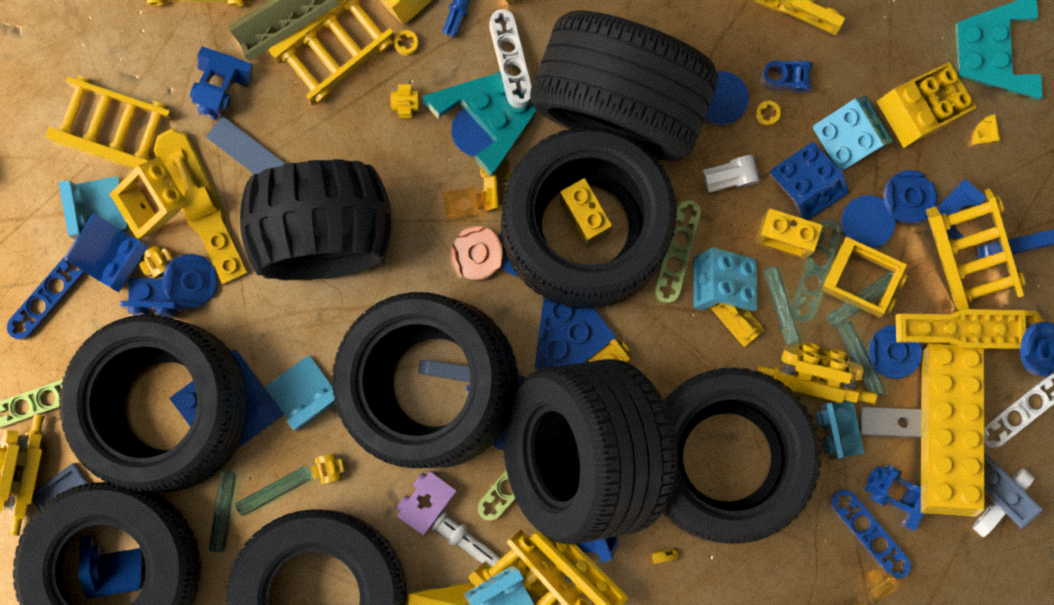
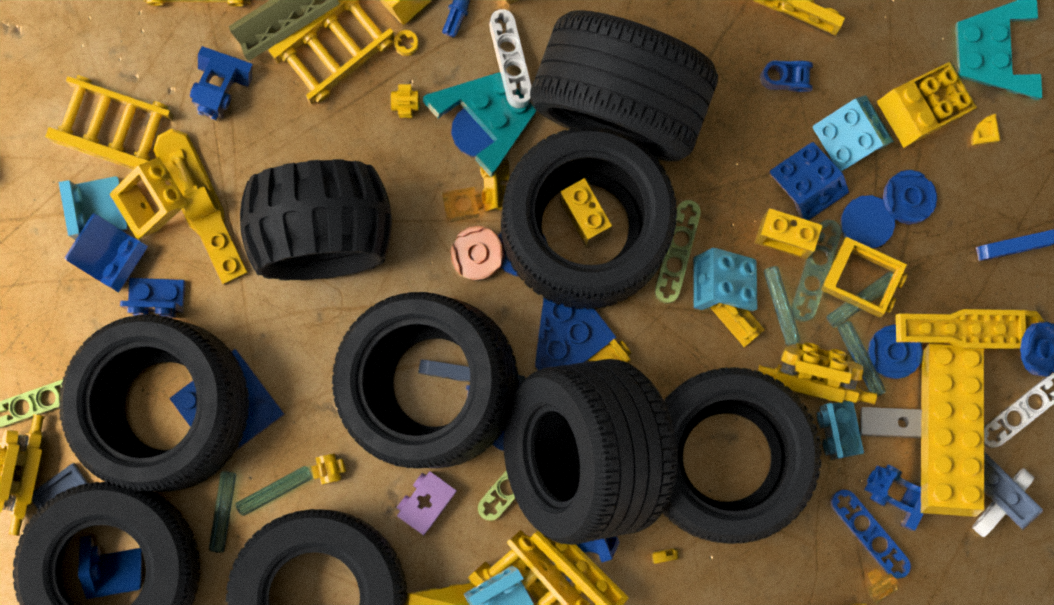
blue beam [7,256,85,340] -> none
yellow gear [139,245,173,279] -> none
blue tile [162,253,217,308] -> none
sand blue tile [206,116,285,174] -> none
medium azure bracket [266,356,335,431] -> none
white pin [430,510,501,567] -> none
white piece [702,155,760,193] -> none
blue tile [704,71,749,126] -> none
yellow bush [756,101,781,126] -> none
yellow fence [926,188,1026,311] -> none
blue tile [928,179,986,240] -> none

